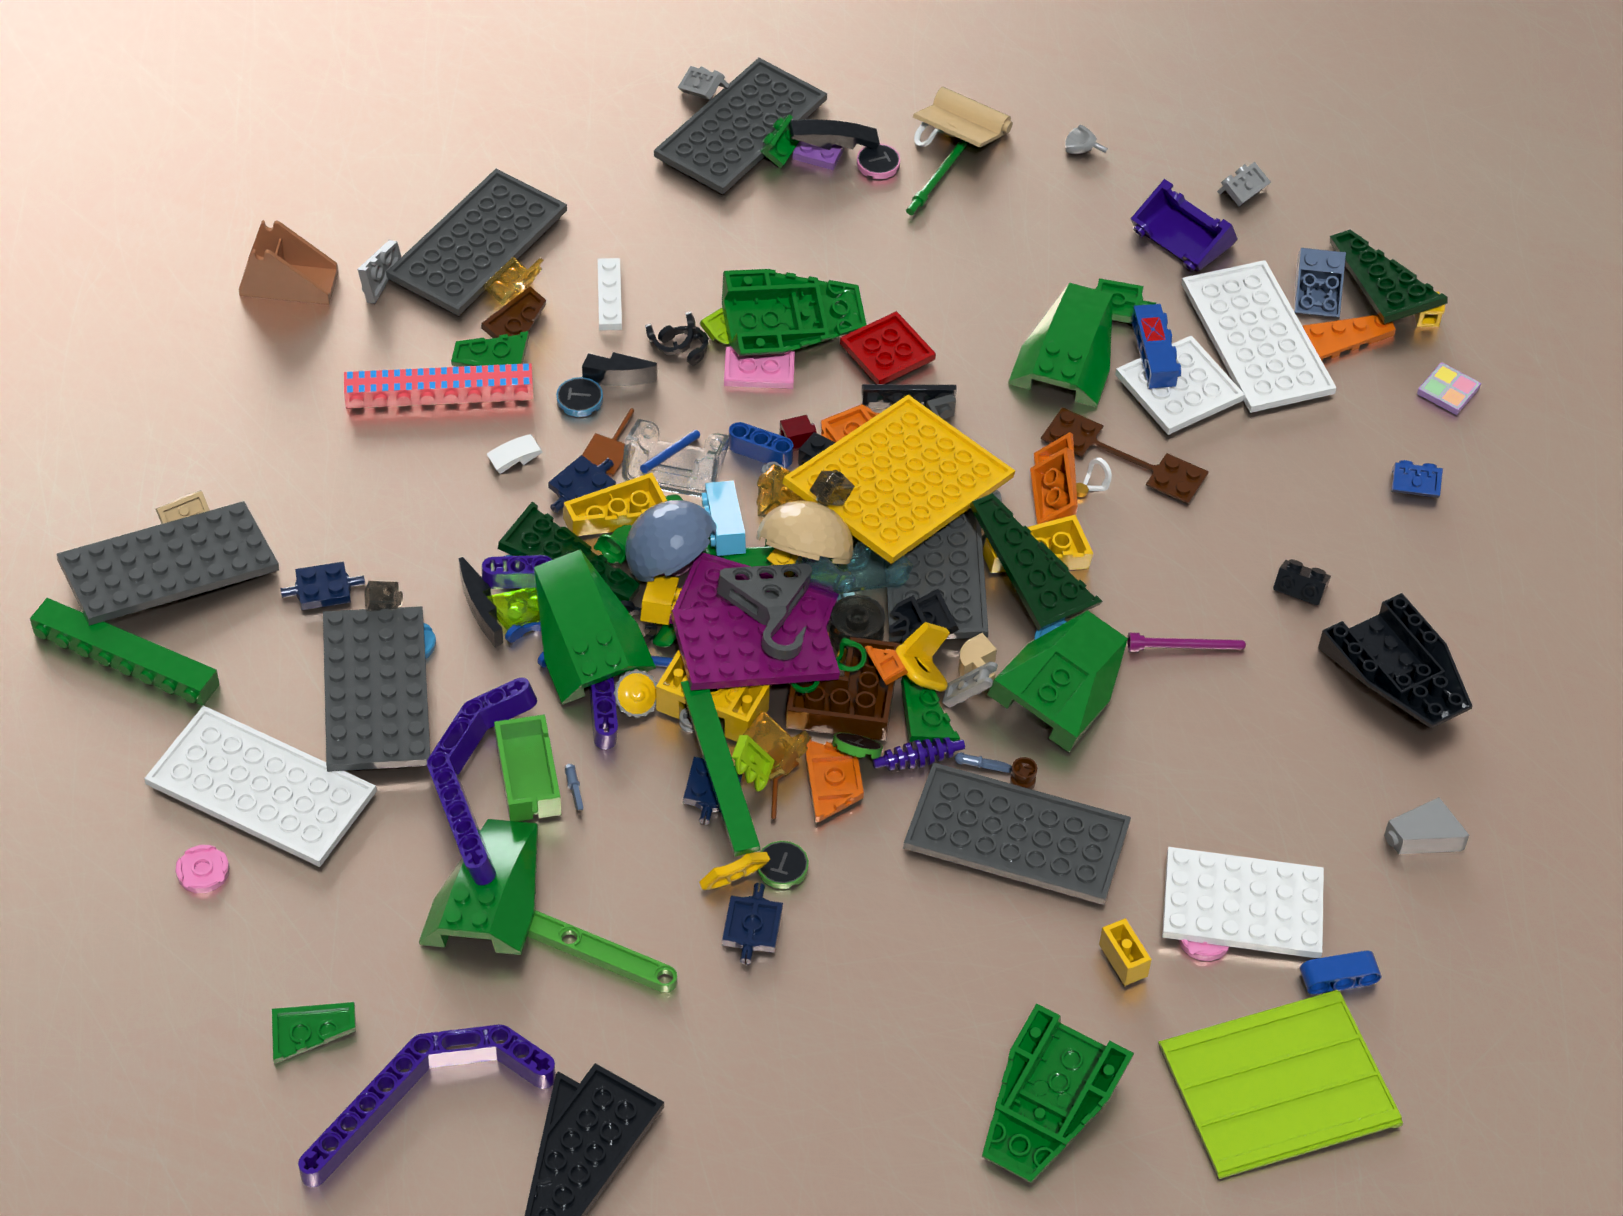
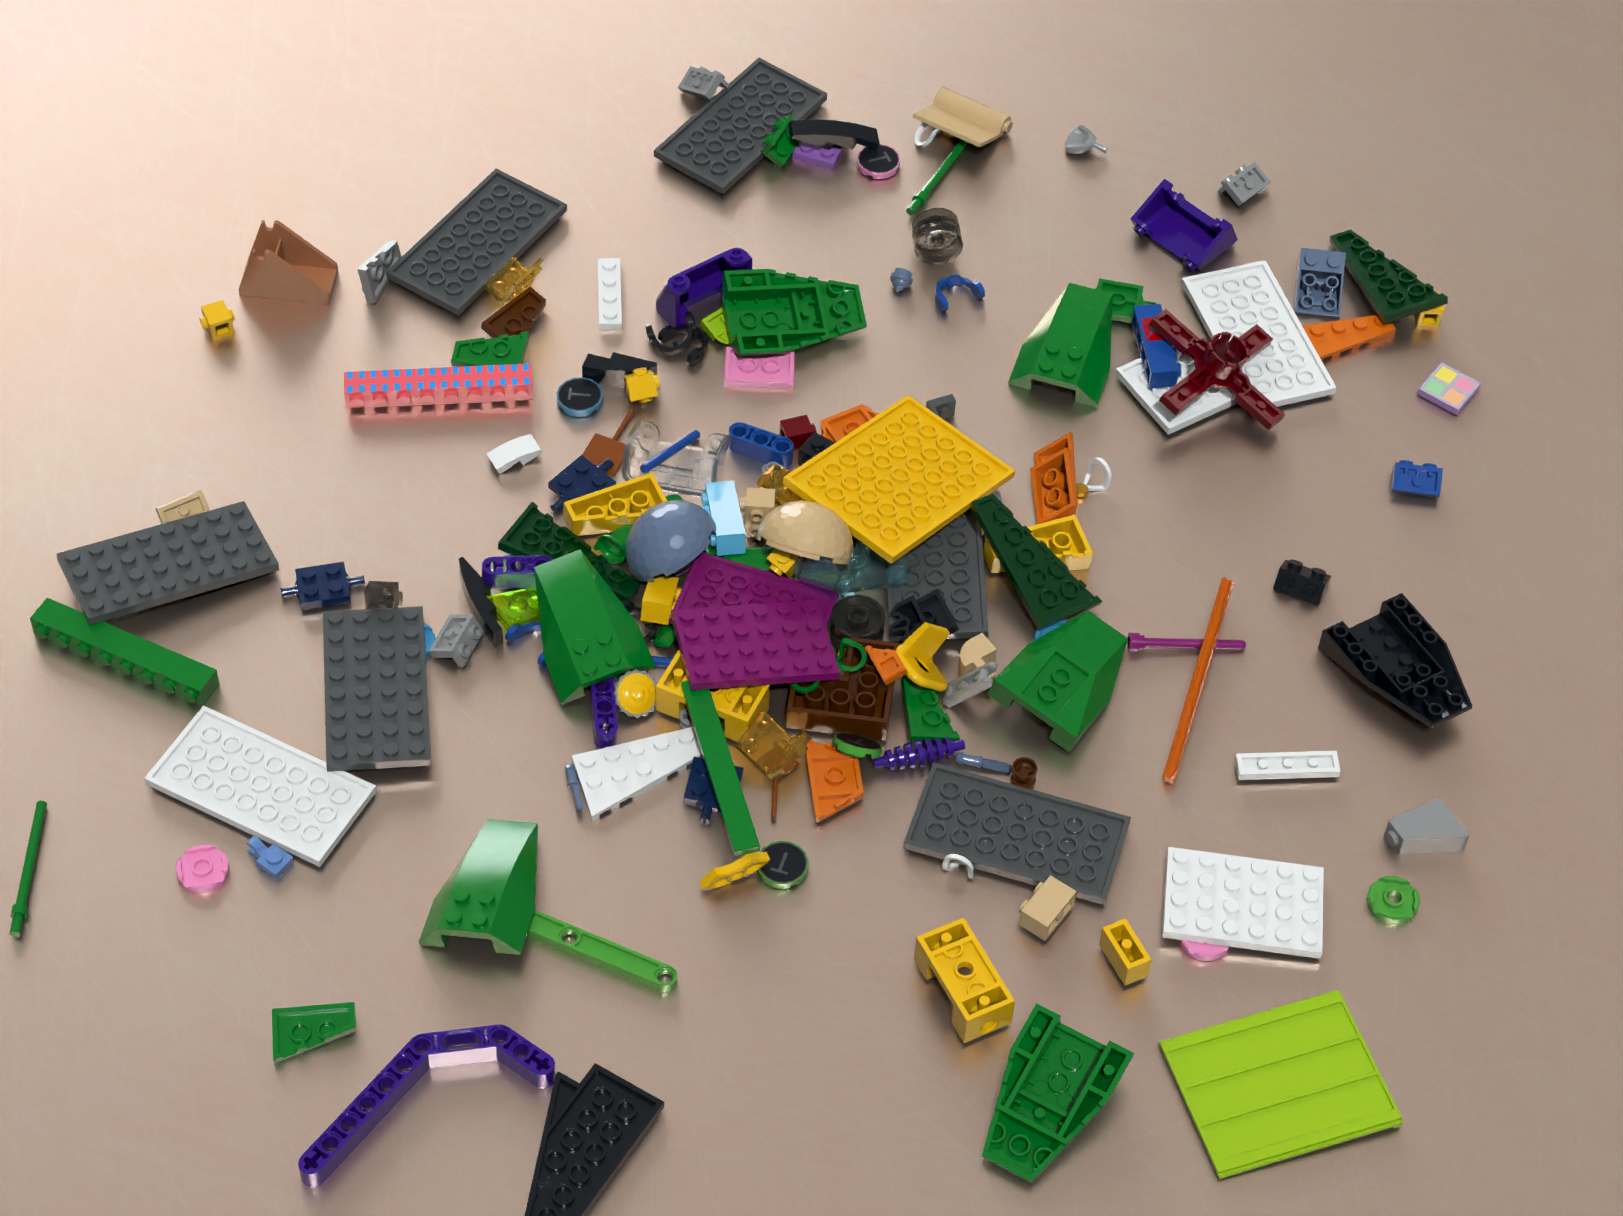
dark purple beam [427,678,537,885] -> none
bright green piece [494,714,562,822] -> none
dark grey piece [717,563,812,660] -> none
dark blue plate [722,883,783,965] -> none
lime plate [732,735,775,792] -> none
clear smoke brick [810,470,855,506] -> none
red plate [840,311,936,384] -> none
black fence [861,384,957,408] -> none
reddish brown hinge [1041,407,1209,504] -> none
blue beam [1300,951,1382,995] -> none
none -> green bar [9,801,47,937]
none -> yellow brick [199,300,235,341]
none -> medium blue plate [247,836,294,880]
none -> light grey bracket [429,615,484,667]
none -> white wing [572,727,704,822]
none -> yellow brick [623,368,660,403]
none -> dark purple windscreen [656,248,752,328]
none -> tan brick [740,487,775,538]
none -> sand blue plate [890,268,913,292]
none -> clear smoke wheel [910,208,963,265]
none -> yellow plate [914,917,1015,1043]
none -> blue piece [935,275,985,312]
none -> white piece [942,854,974,879]
none -> tan brick [1018,875,1077,941]
none -> dark red piece [1149,309,1285,431]
none -> orange axle [1162,577,1234,784]
none -> white plate [1235,751,1341,780]
none -> bright green tile [1366,876,1420,924]

